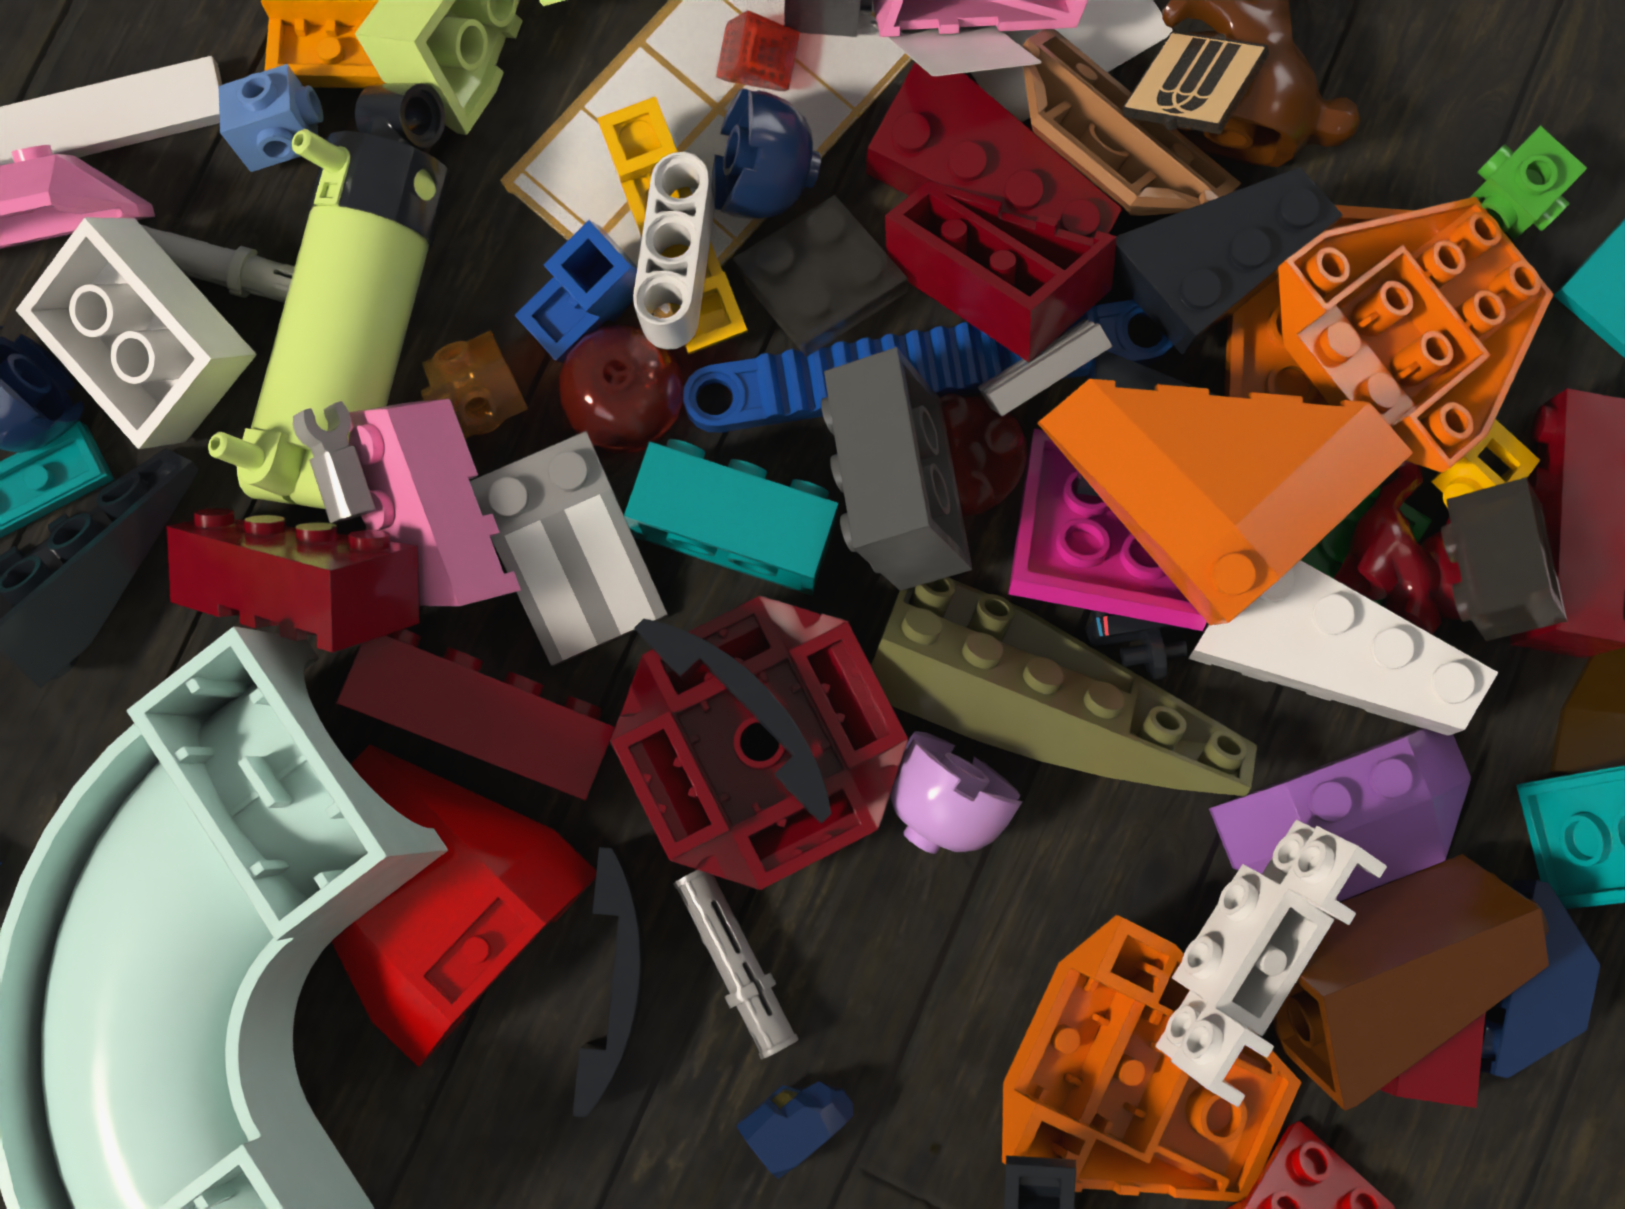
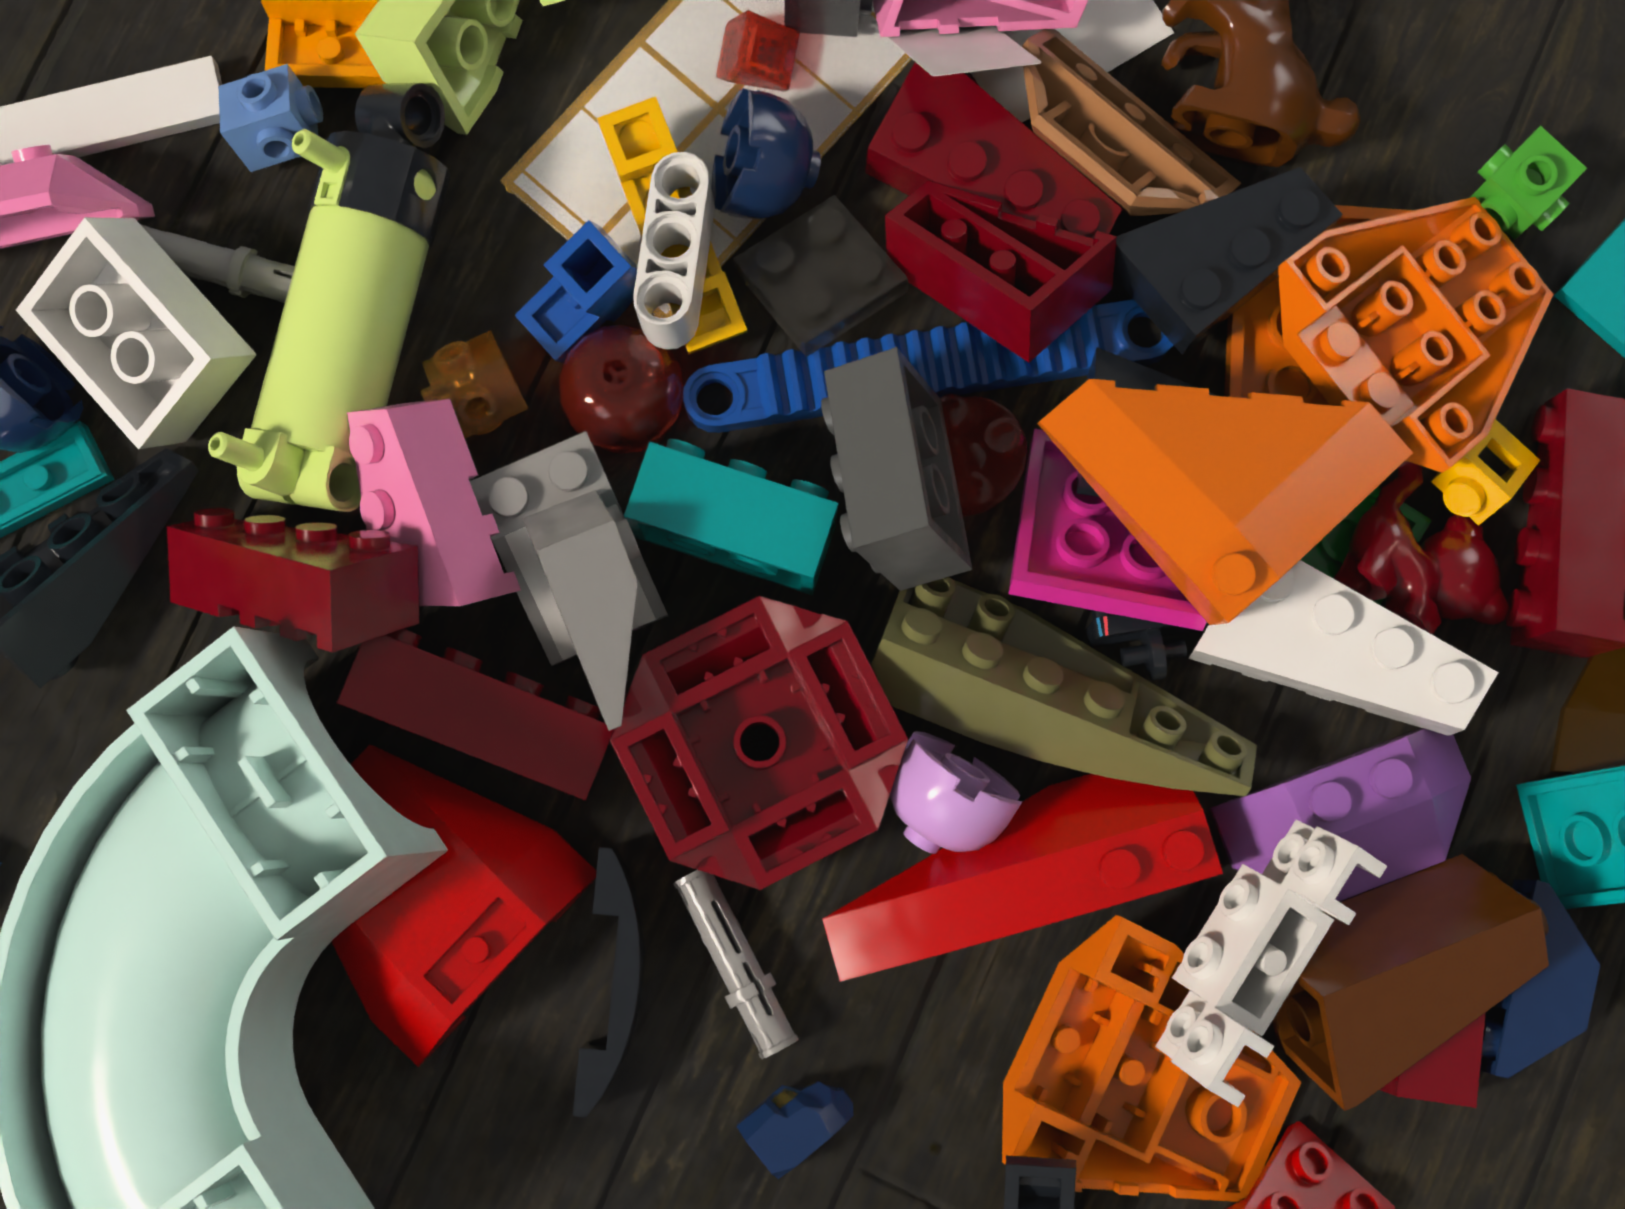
light grey bar [293,401,376,524] -> none
black slope [634,618,831,824] -> none
light grey tile [978,319,1112,416] -> none
piece [1123,31,1269,134] -> none
clear smoke brick [1441,477,1567,641] -> none
none -> light grey slope [522,490,641,731]
none -> red wedge [822,774,1223,982]

